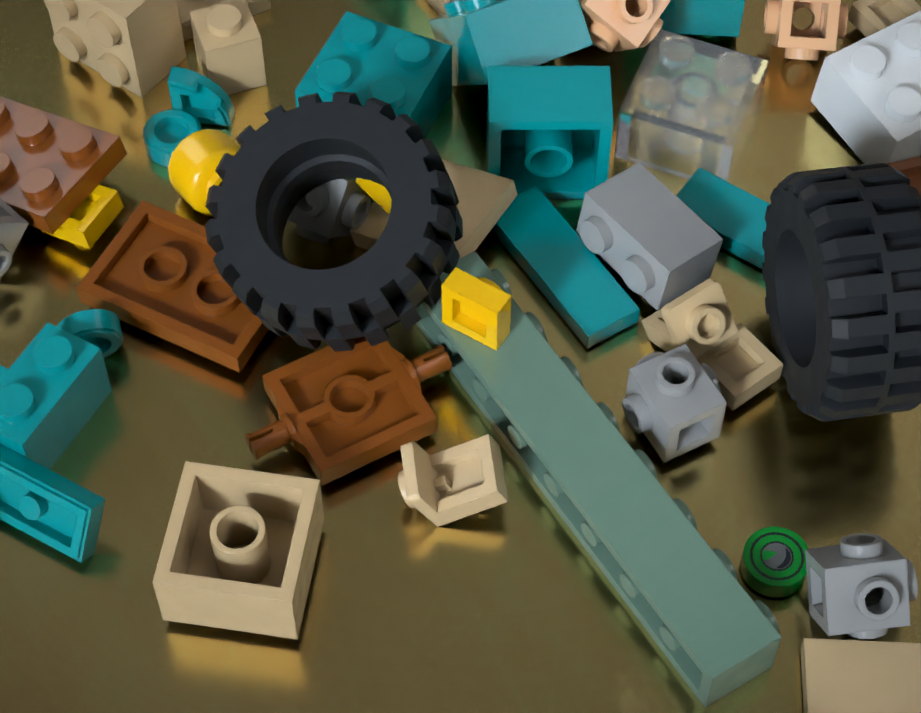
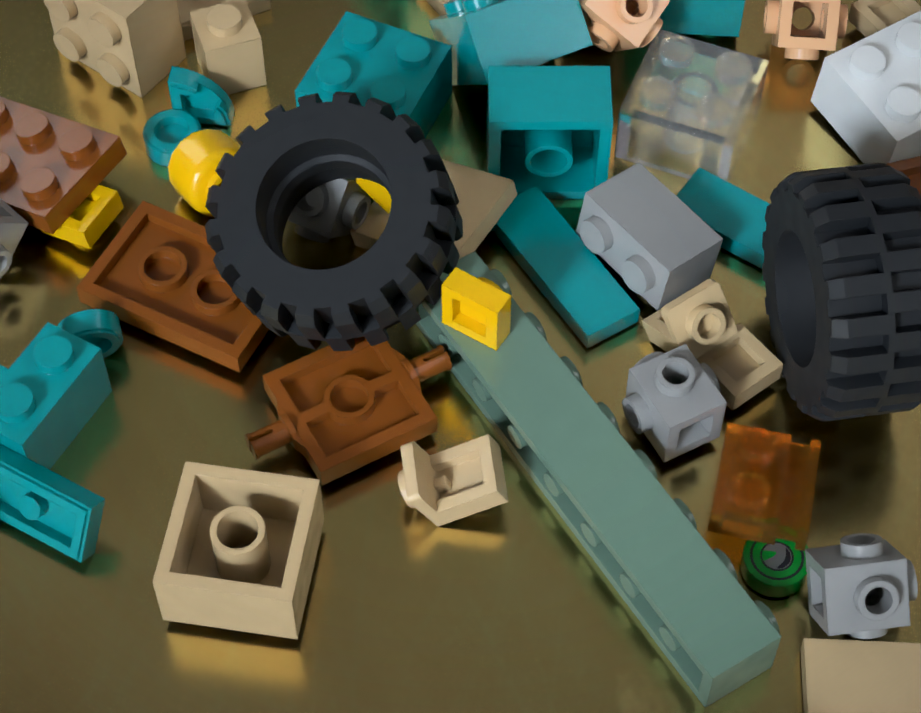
none -> clear orange plate [707,422,821,551]

